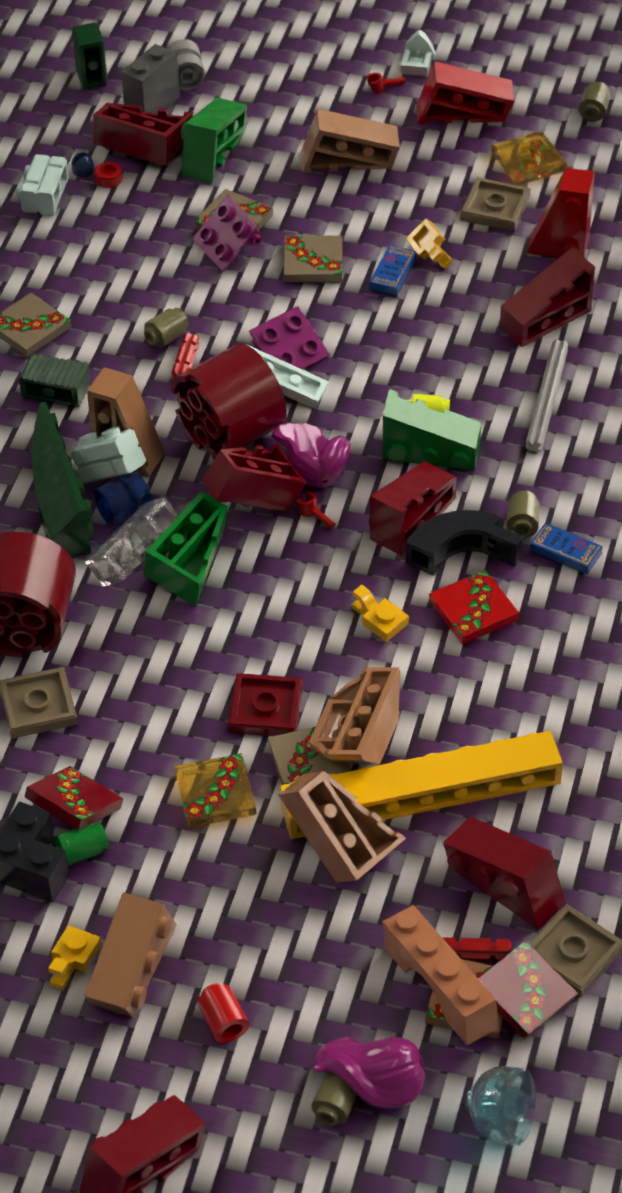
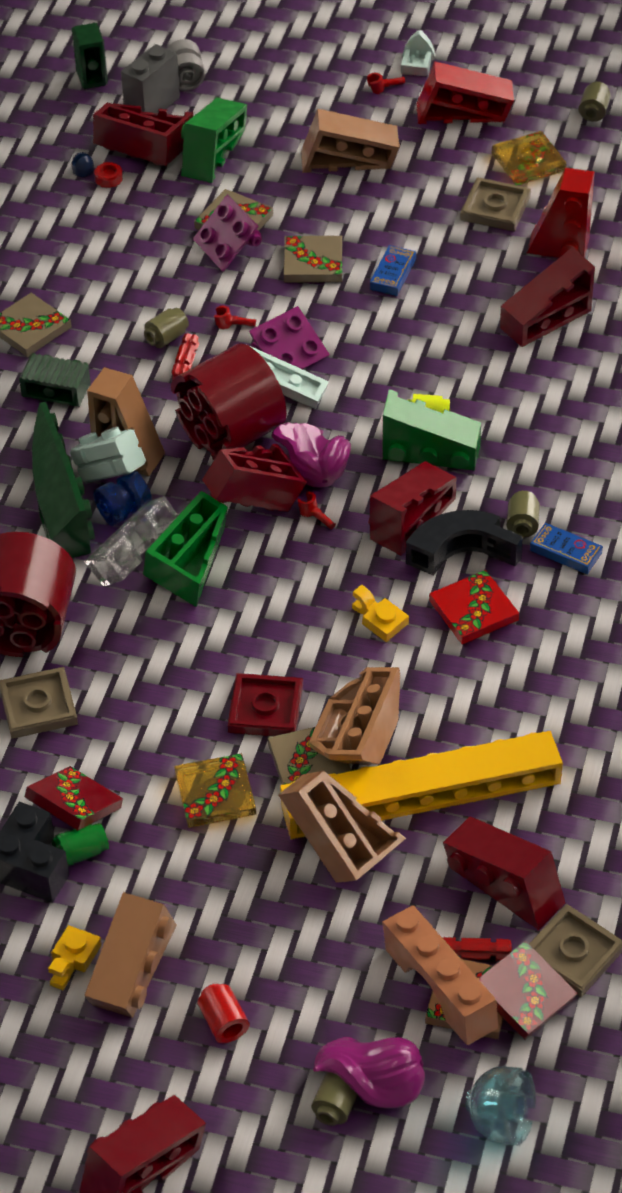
light aqua brick [16,154,69,216] -> none
yellow plate [406,218,453,269] -> none
light grey axle [526,339,568,453] -> none
none -> red hand [214,305,257,329]

